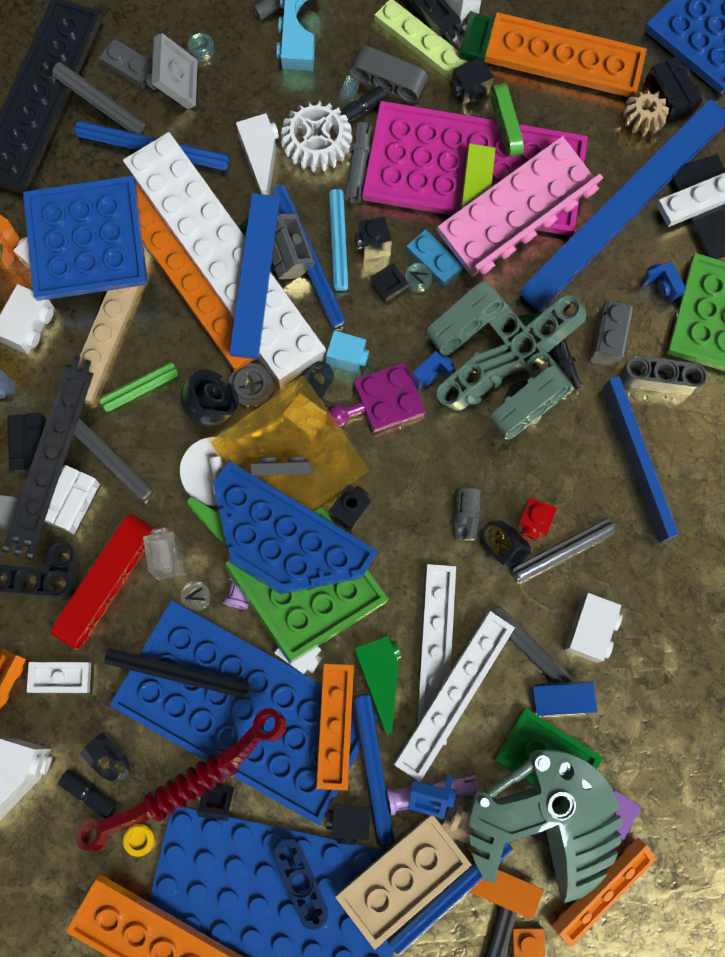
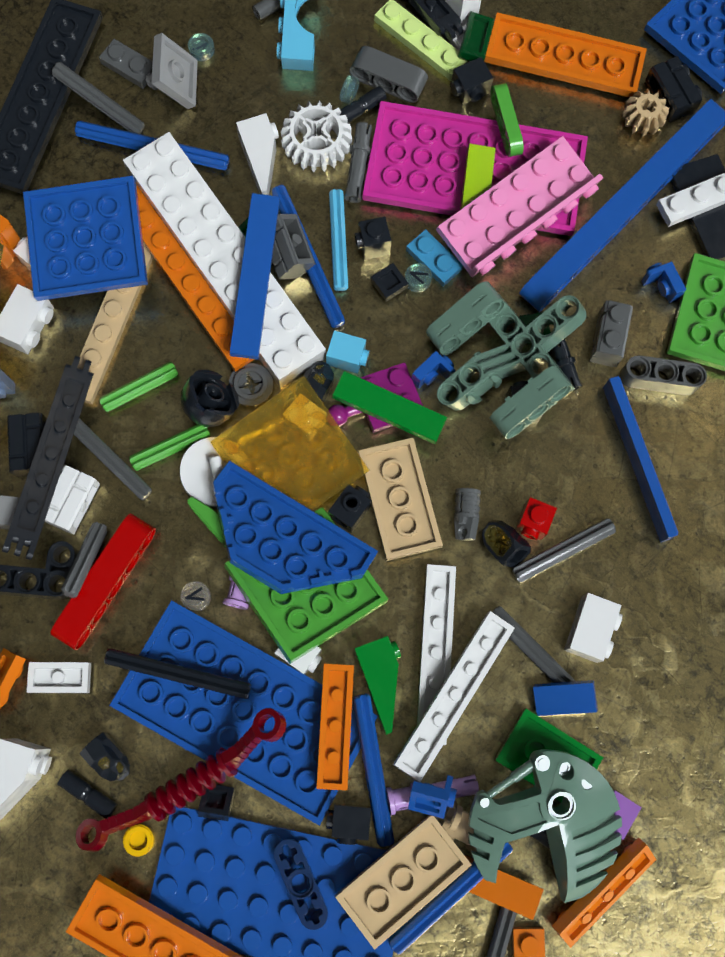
clear brick [143,528,187,580] -> none
dark grey plate [251,457,314,476] -> none
none -> dark grey axle [61,522,107,598]
none -> bright green axle [129,424,210,471]
none -> green tile [332,371,447,444]
none -> tan plate [358,437,443,561]

